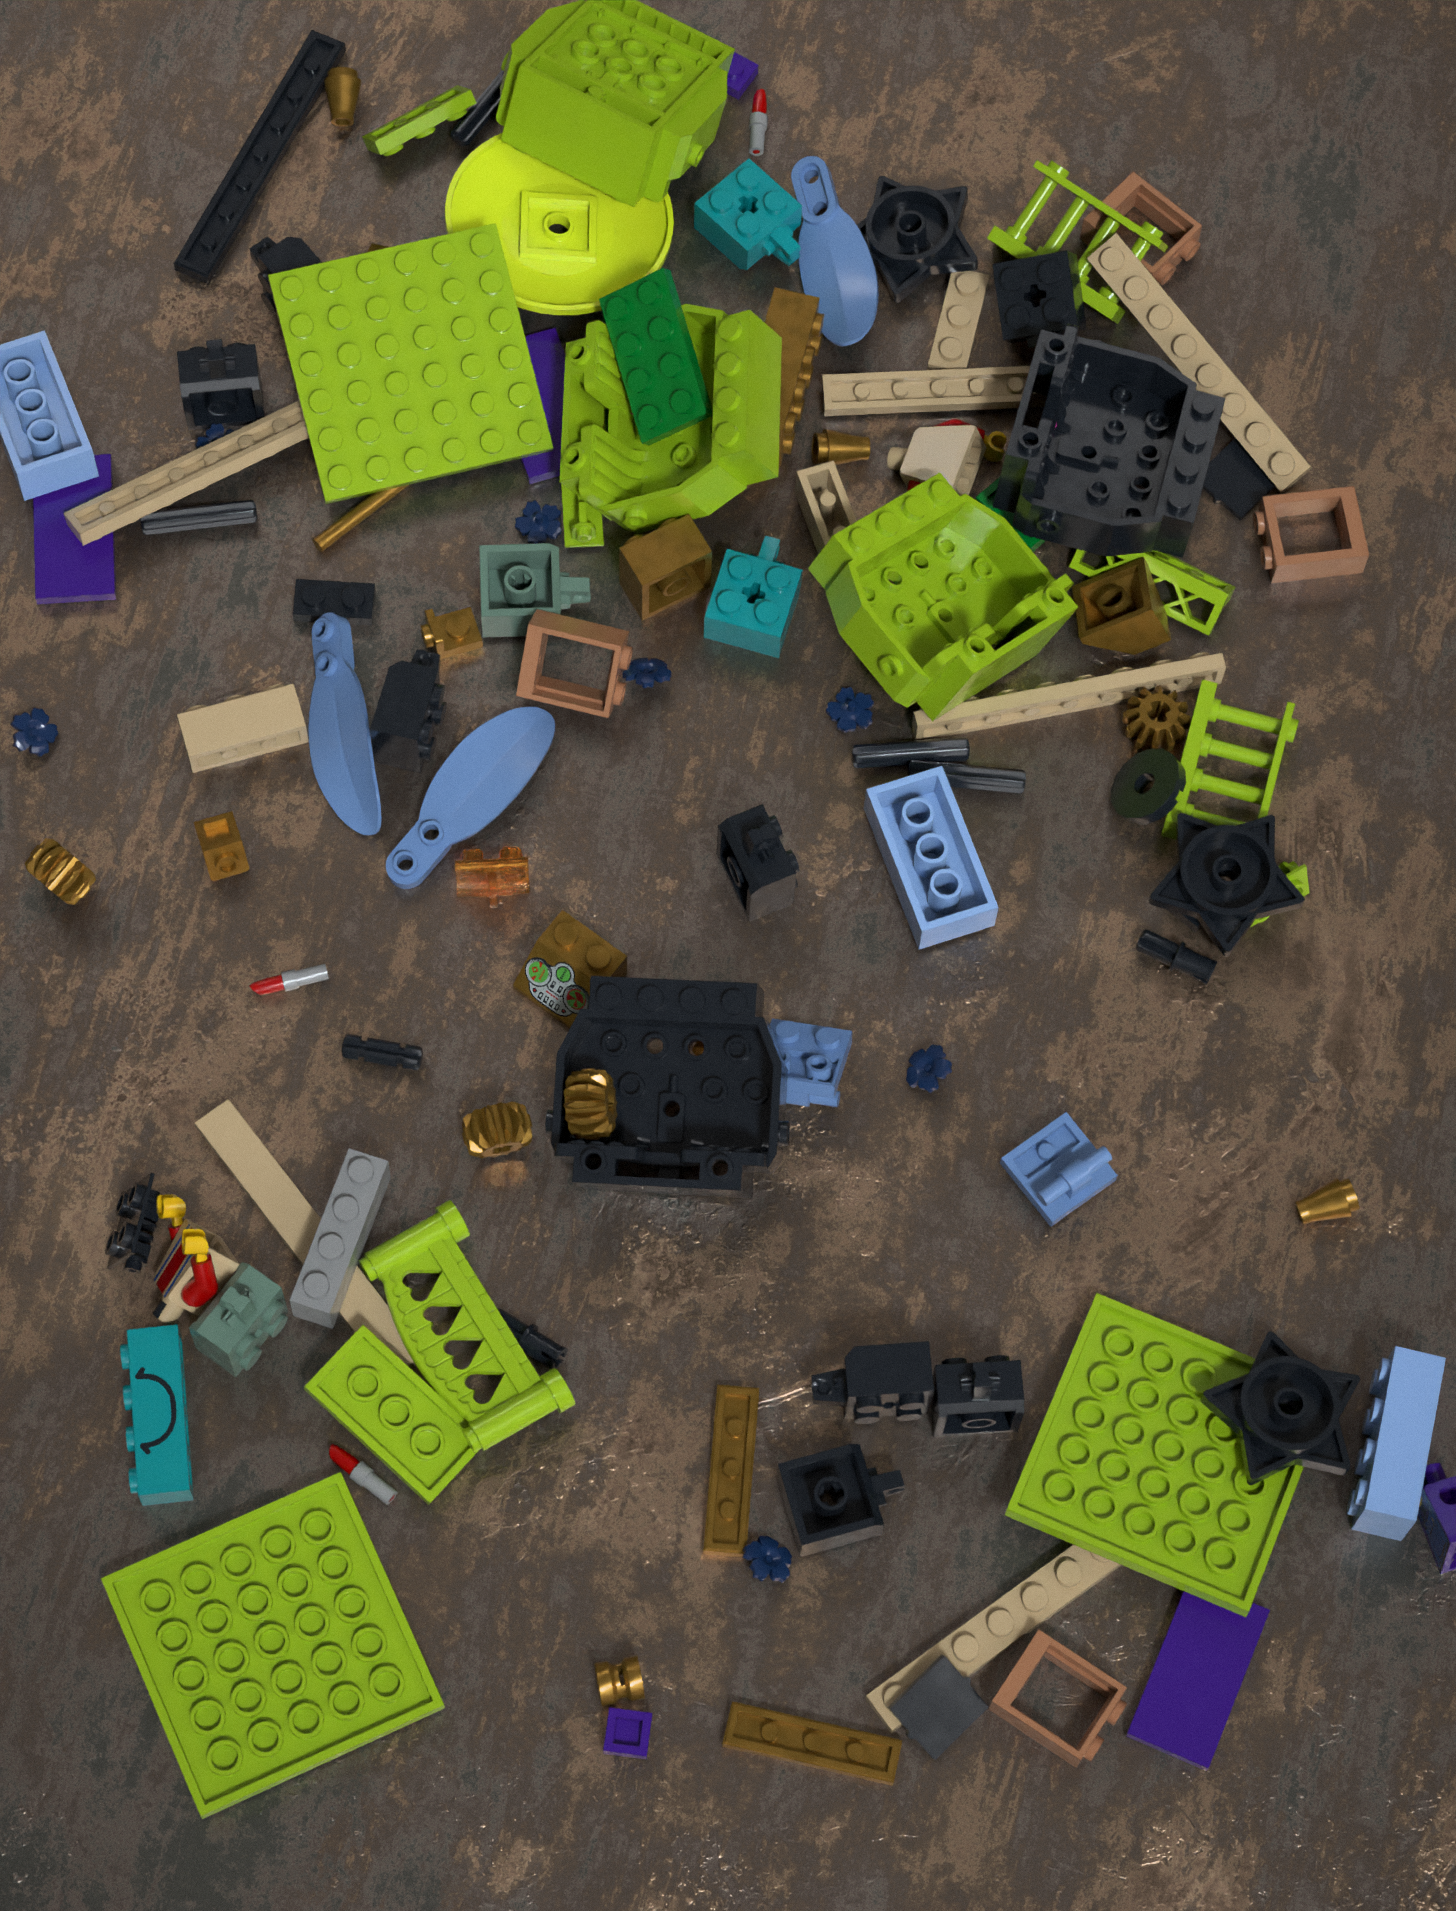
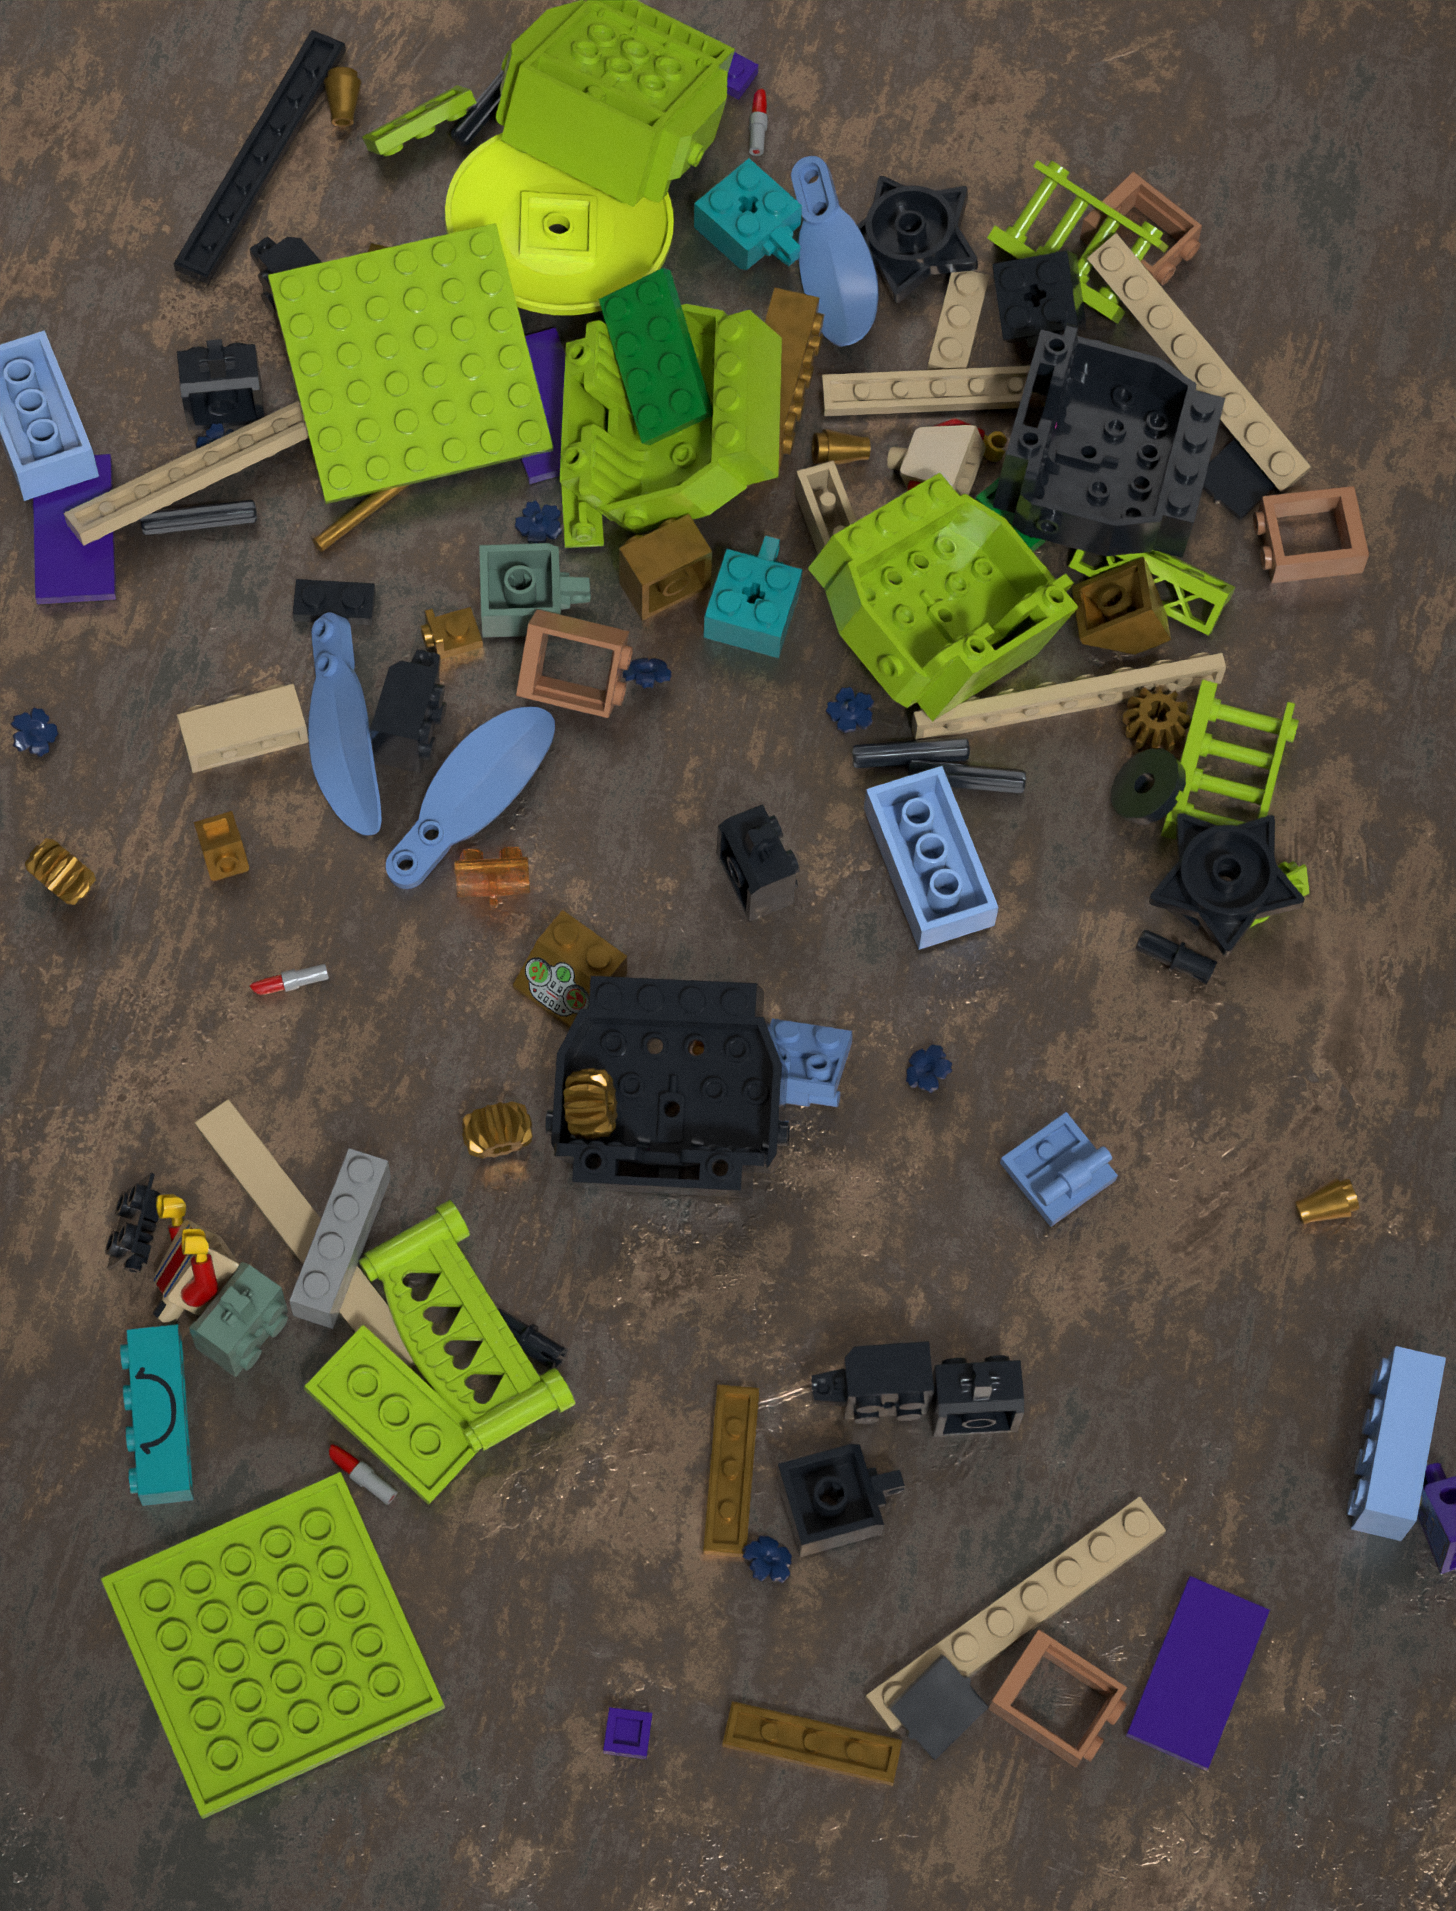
black axle [341,1034,423,1070] -> none
pearl gold wheel [594,1655,645,1707] -> none
lime plate [1005,1293,1304,1617] -> none
black plate [1201,1331,1360,1485] -> none

